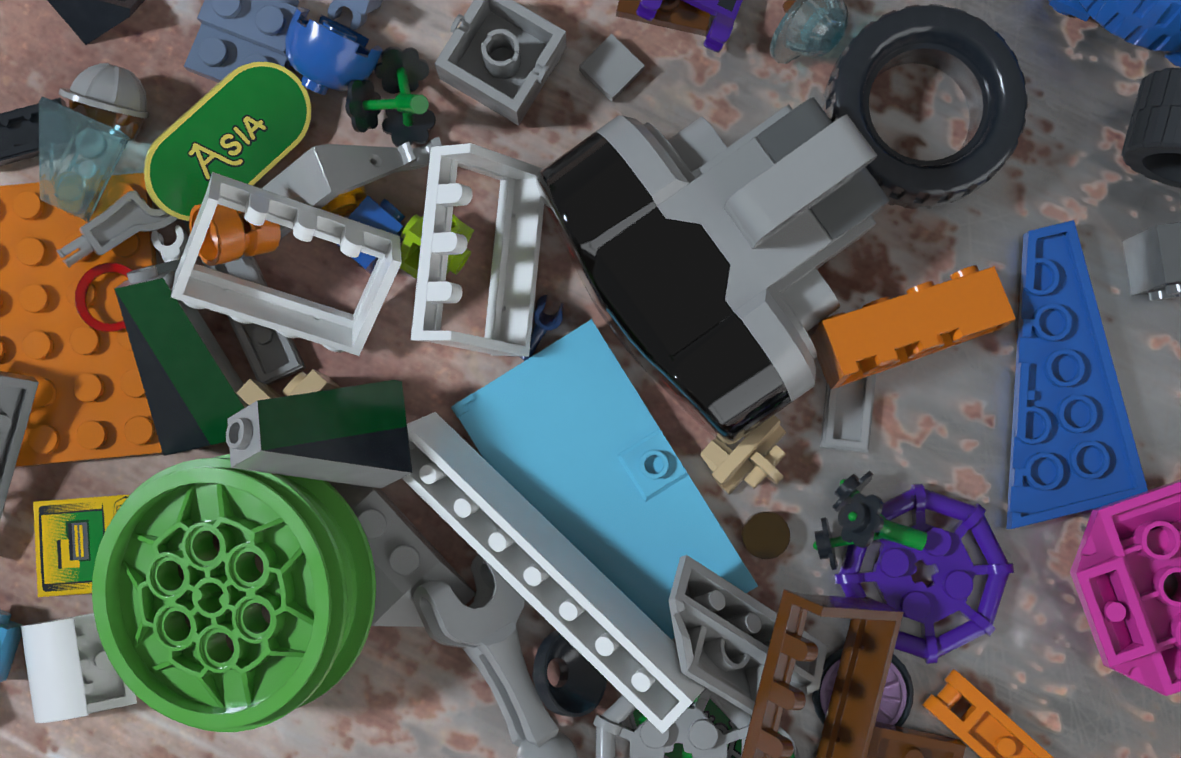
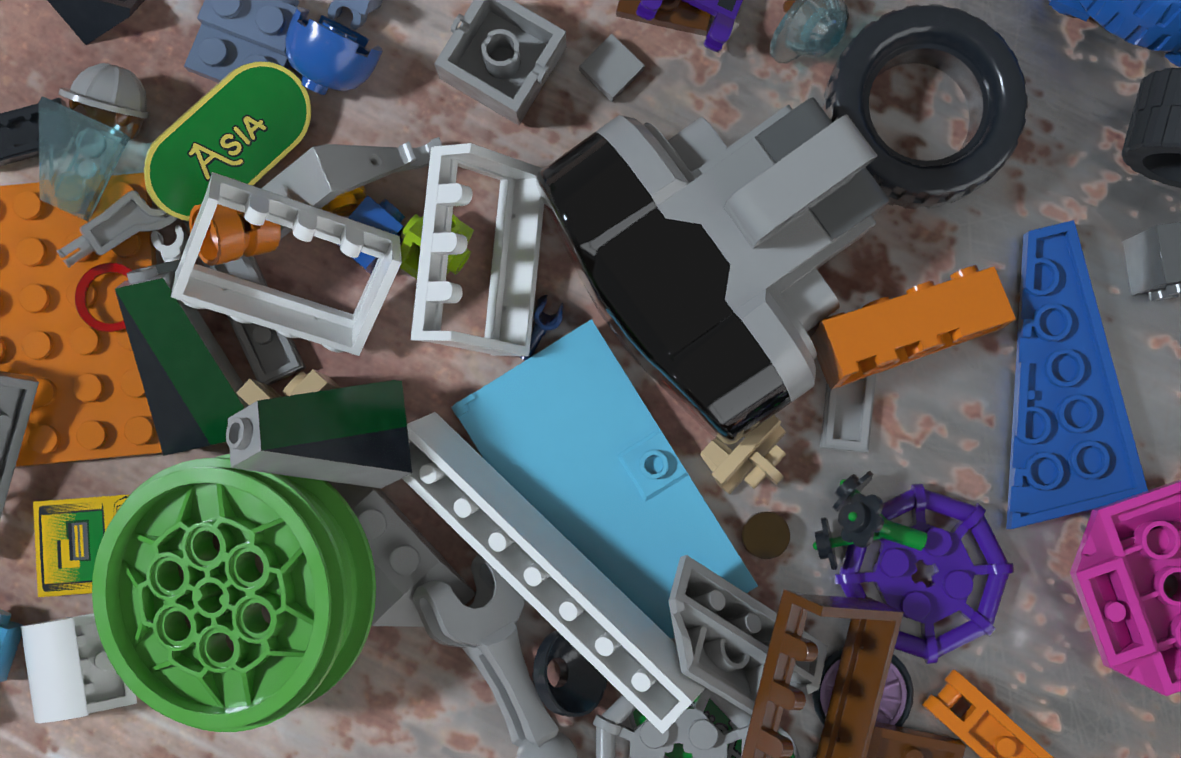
black plant [345,47,436,147] -> none

